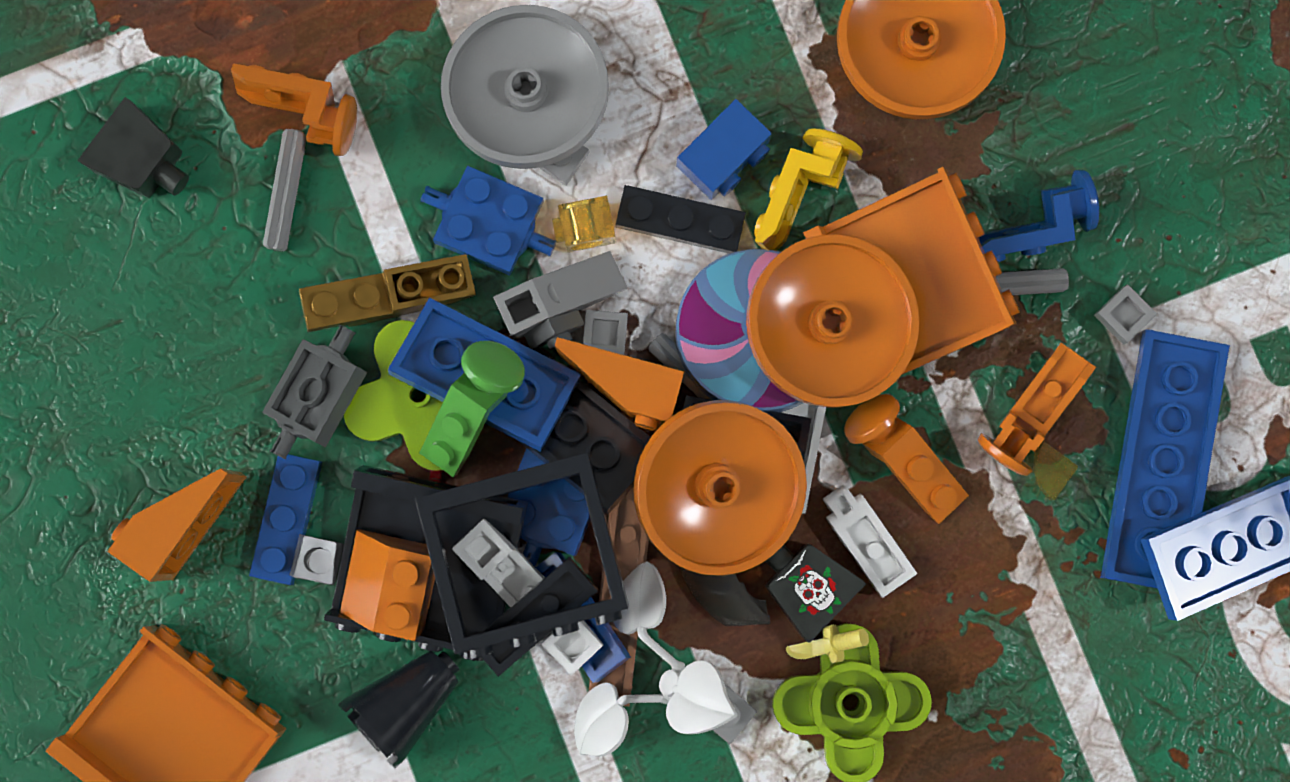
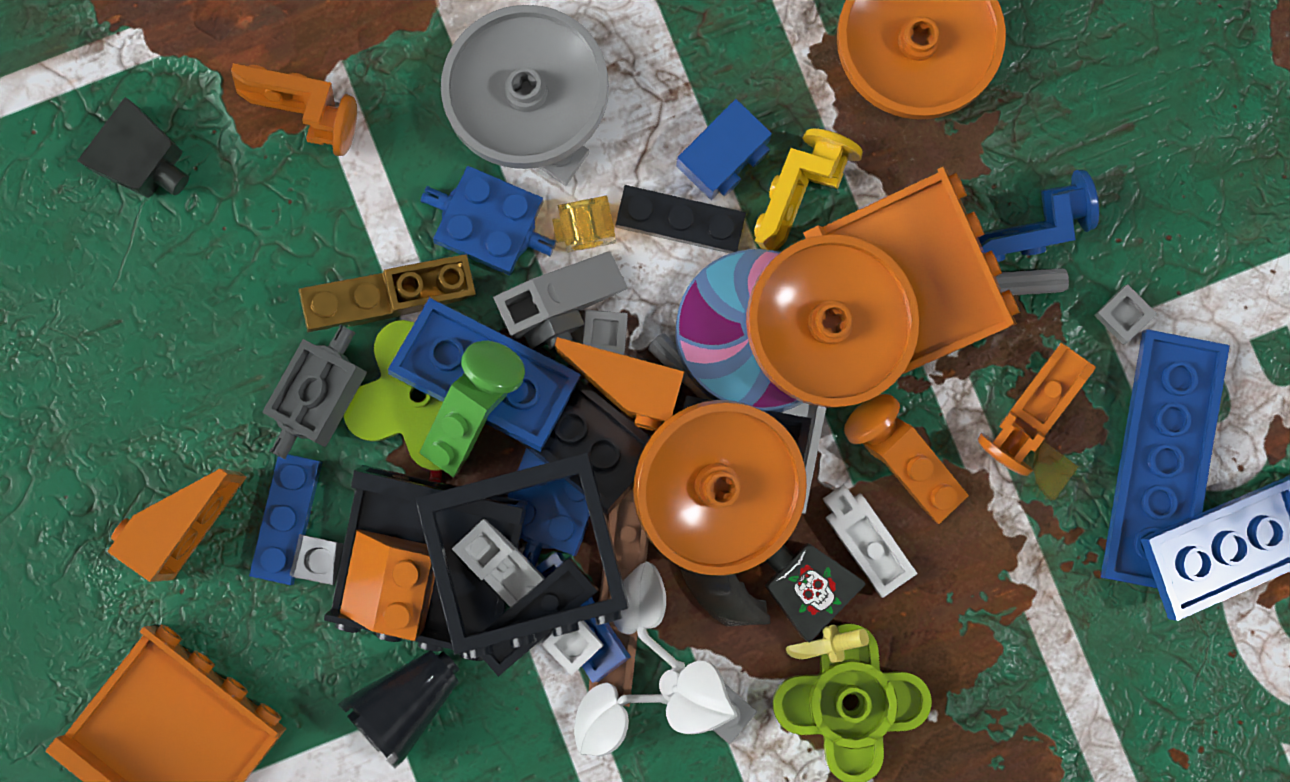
light grey axle [263,129,306,251] -> none

